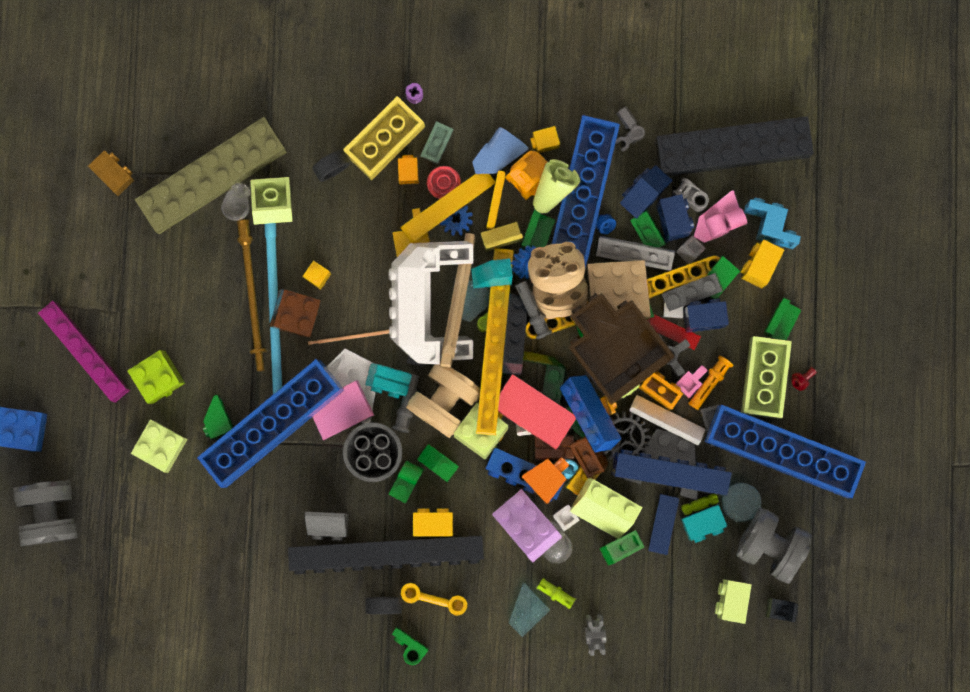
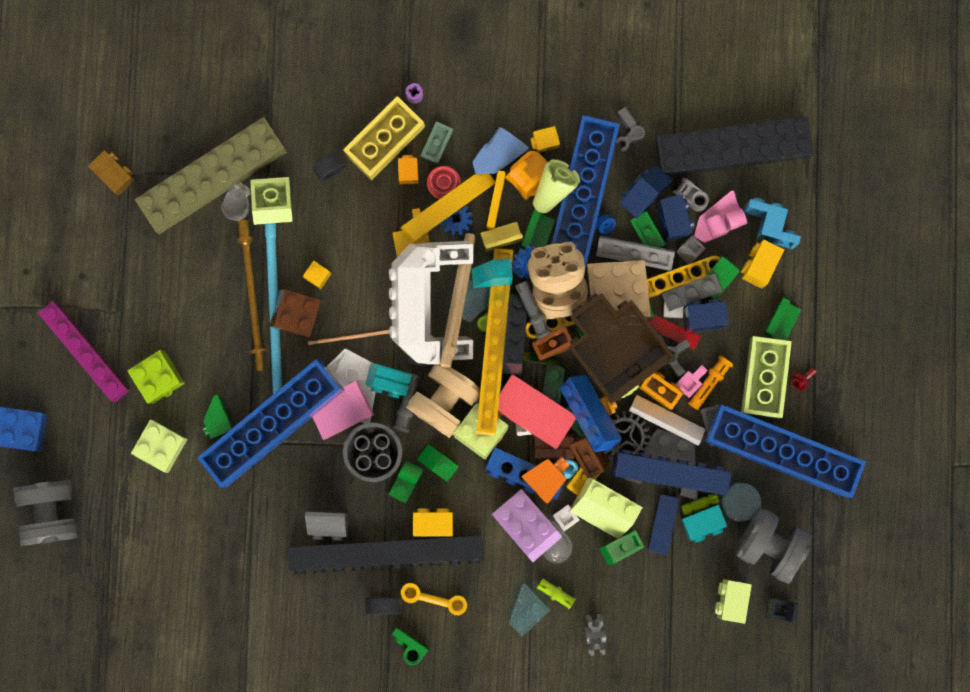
none -> dark orange slope [532,326,576,361]

